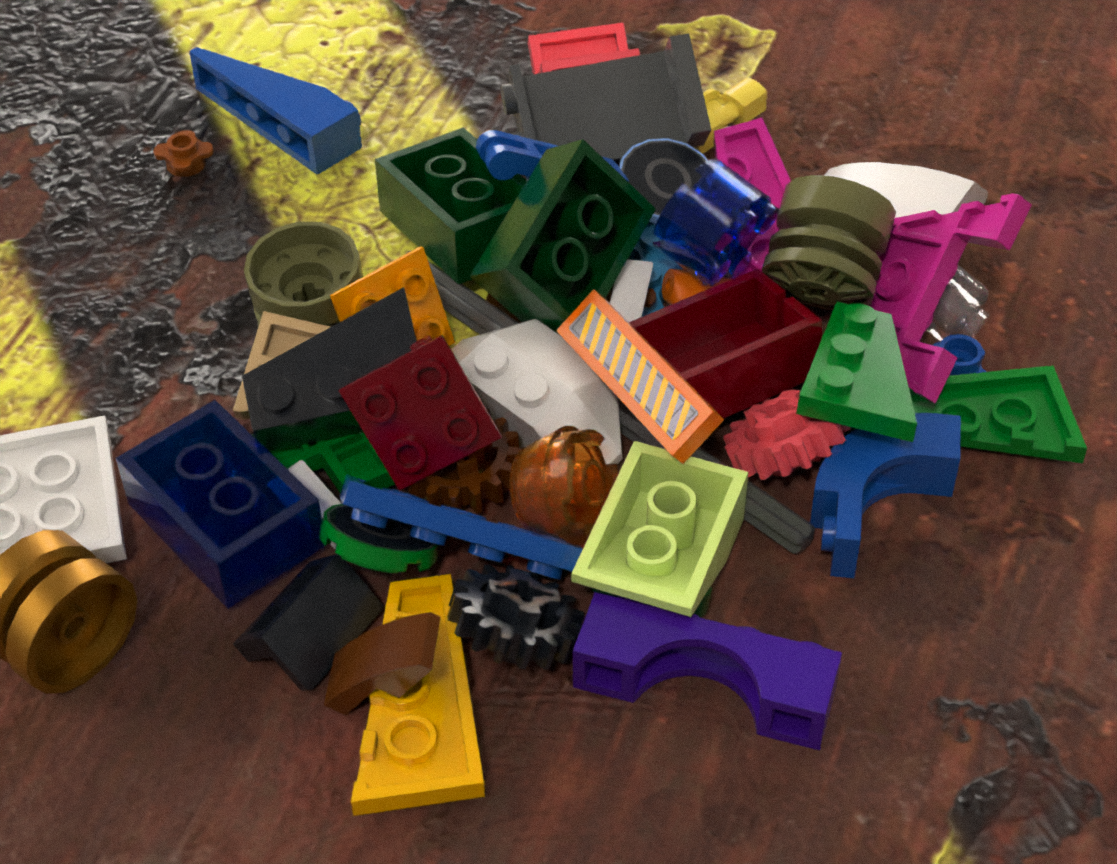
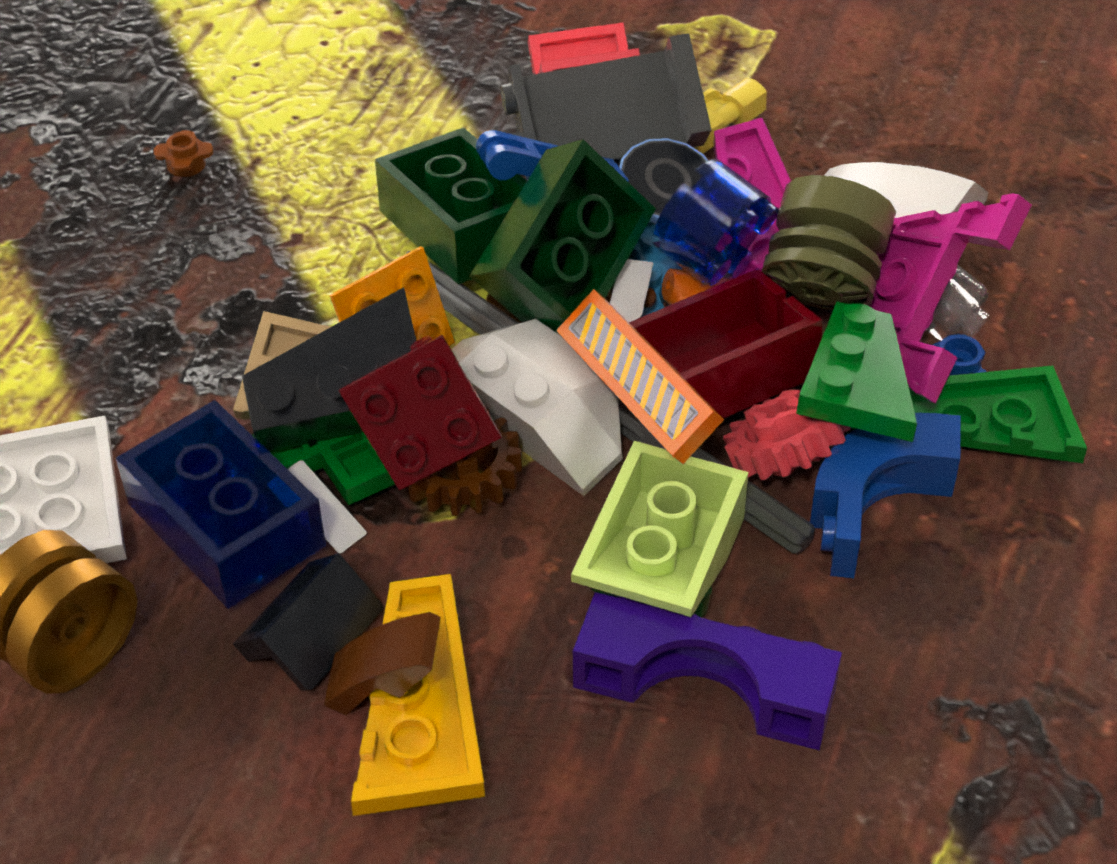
blue slope [189,47,362,175] -> none
olive wheel [244,222,364,327] -> none
tile [319,504,440,573] -> none
blue wing [339,474,583,580] -> none
black gear [447,564,585,670] -> none
clear orange cone [509,425,619,545] -> none

